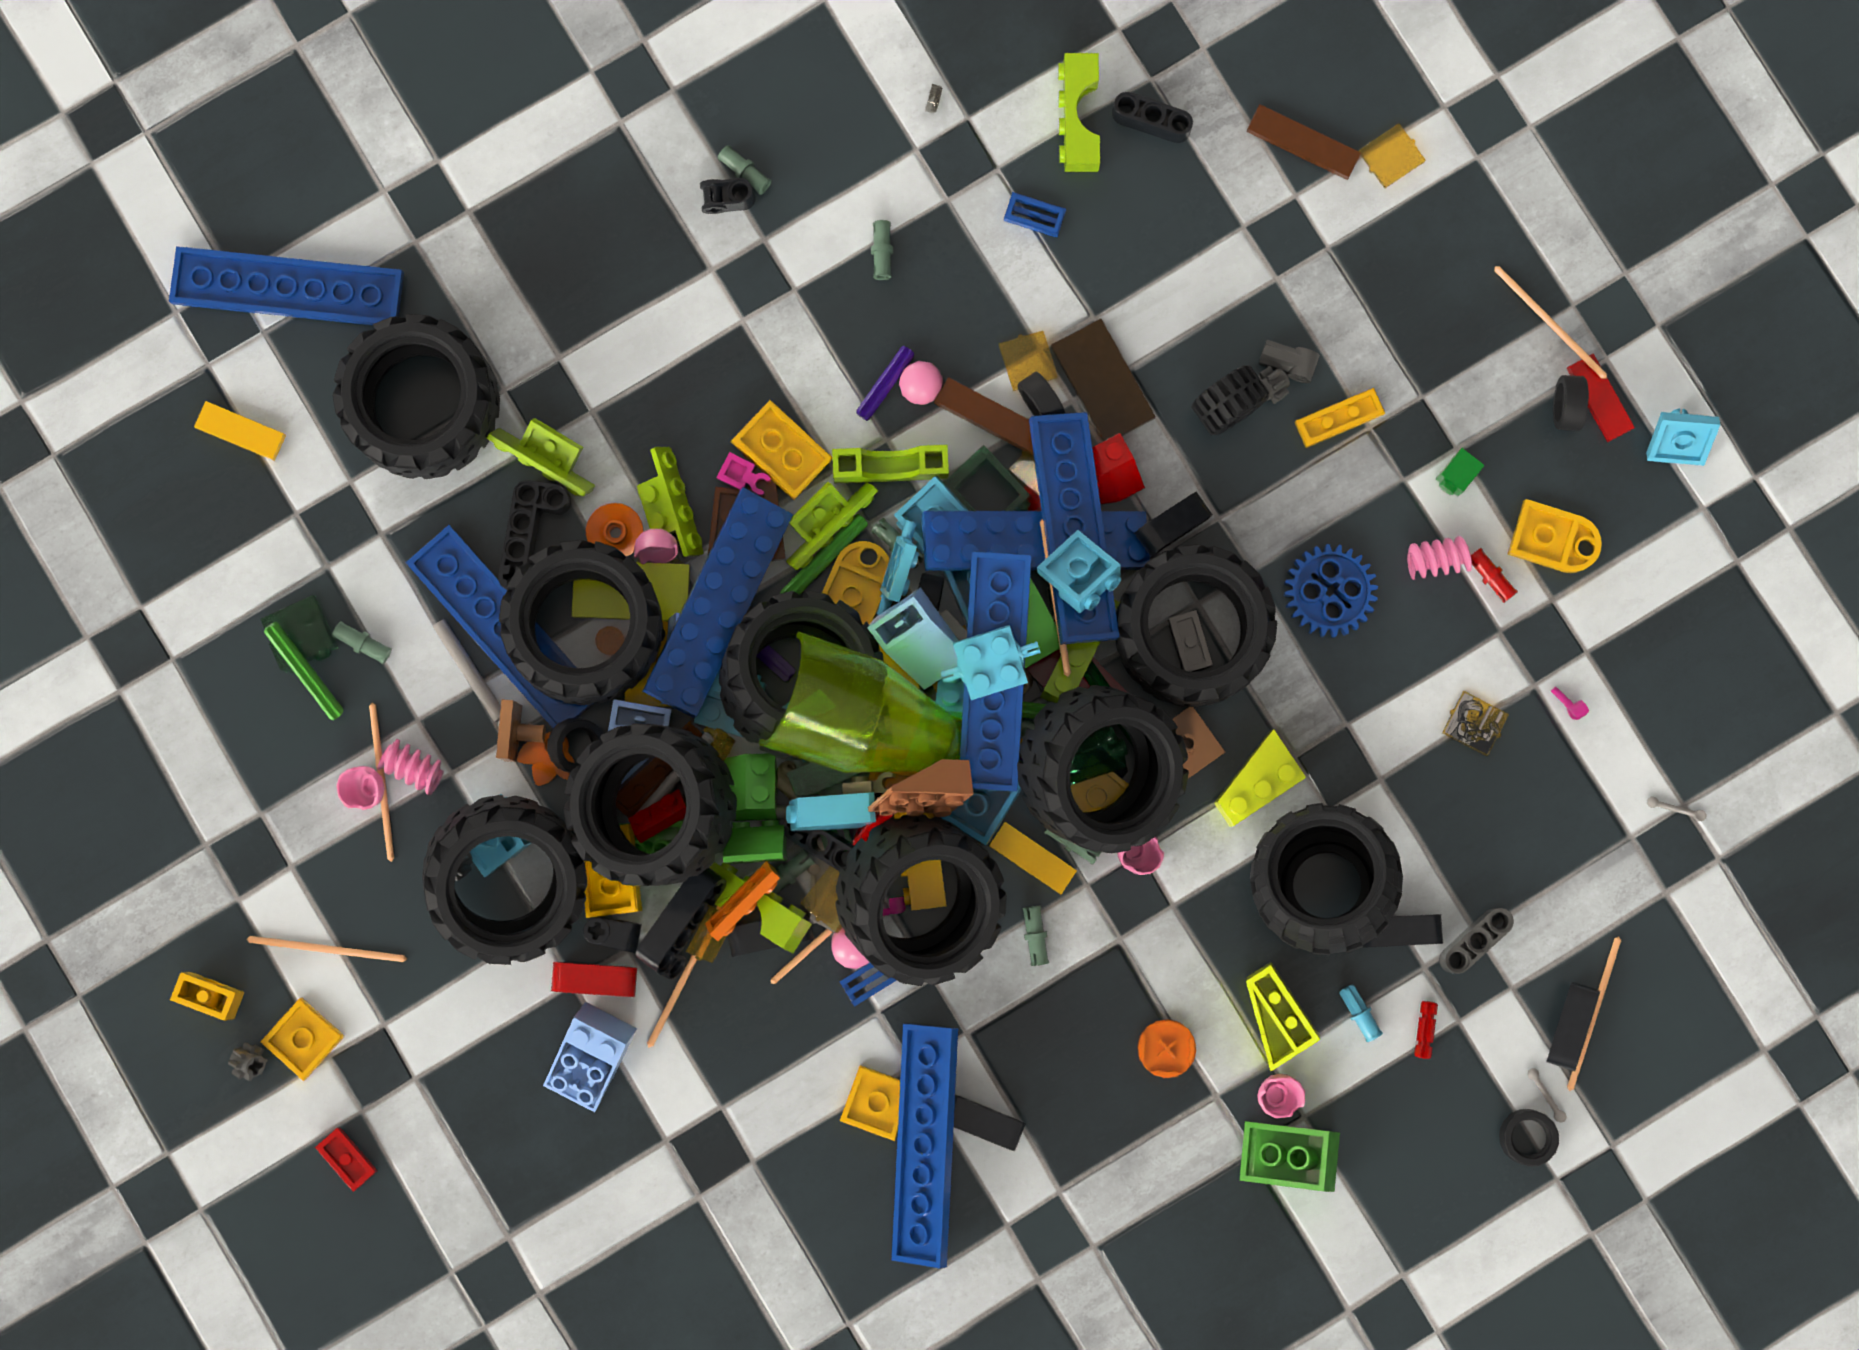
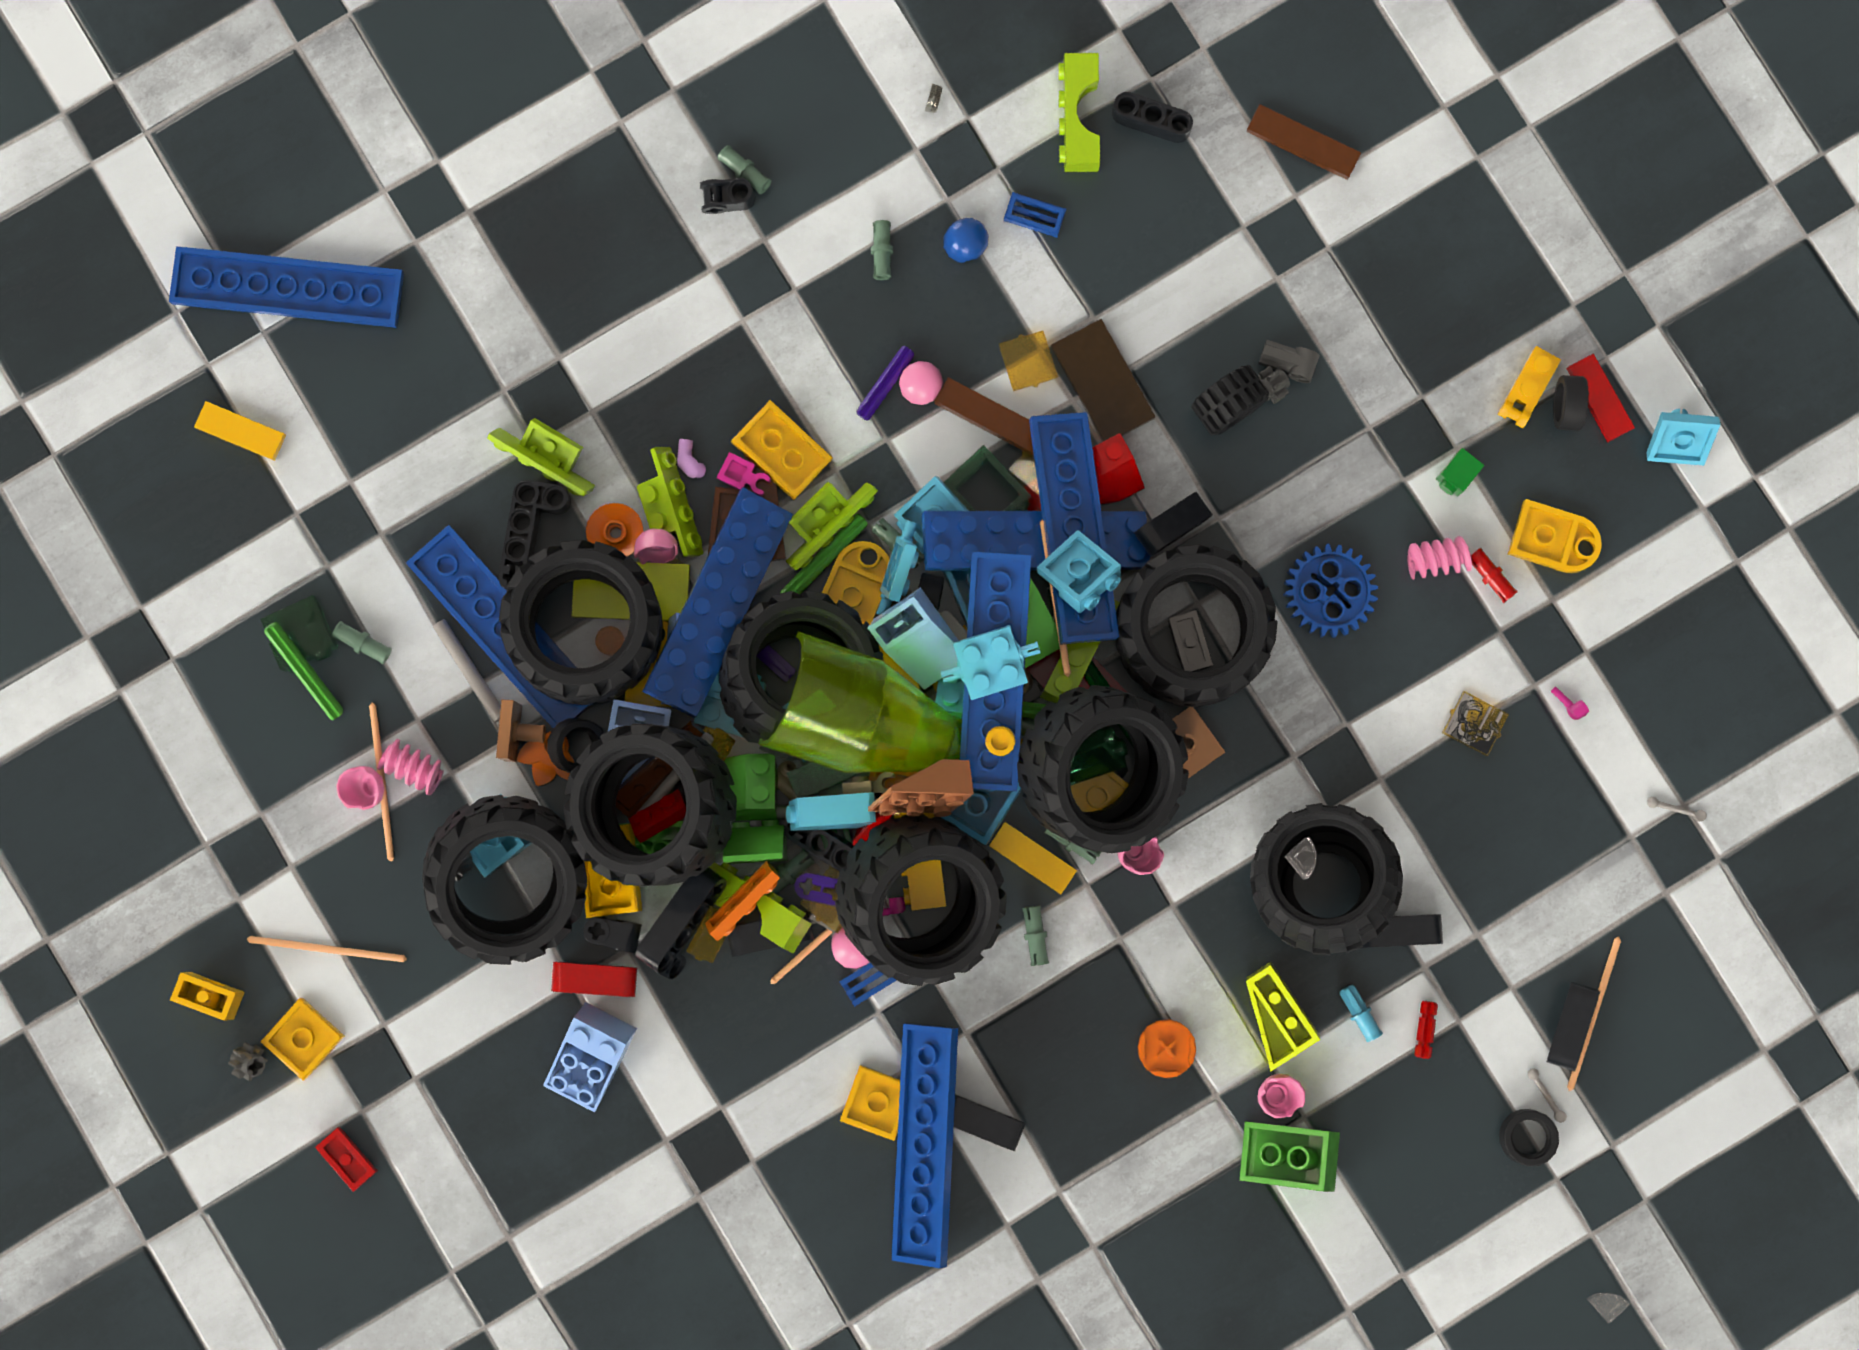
black tyre [333,314,500,479] -> none
light nougat axle [647,906,721,1048] -> none
lime arch [832,445,949,484] -> none
black tyre [1017,372,1066,416] -> none
neon yellow wedge [1214,729,1306,827] -> none
yellow tile [1294,388,1385,448] -> none
clear yellow piece [1359,123,1426,189] -> none
dark grey beam [1439,908,1514,974] -> none
light nougat axle [1495,266,1607,379] -> none
none -> lavender arm [677,439,706,478]
none -> dark purple beam [795,873,839,906]
none -> blue hair [943,218,989,263]
none -> yellow tile [985,726,1016,756]
none -> clear tile [1285,837,1316,880]
none -> yellow plate [1497,346,1561,428]
none -> clear tile [1587,1293,1631,1323]

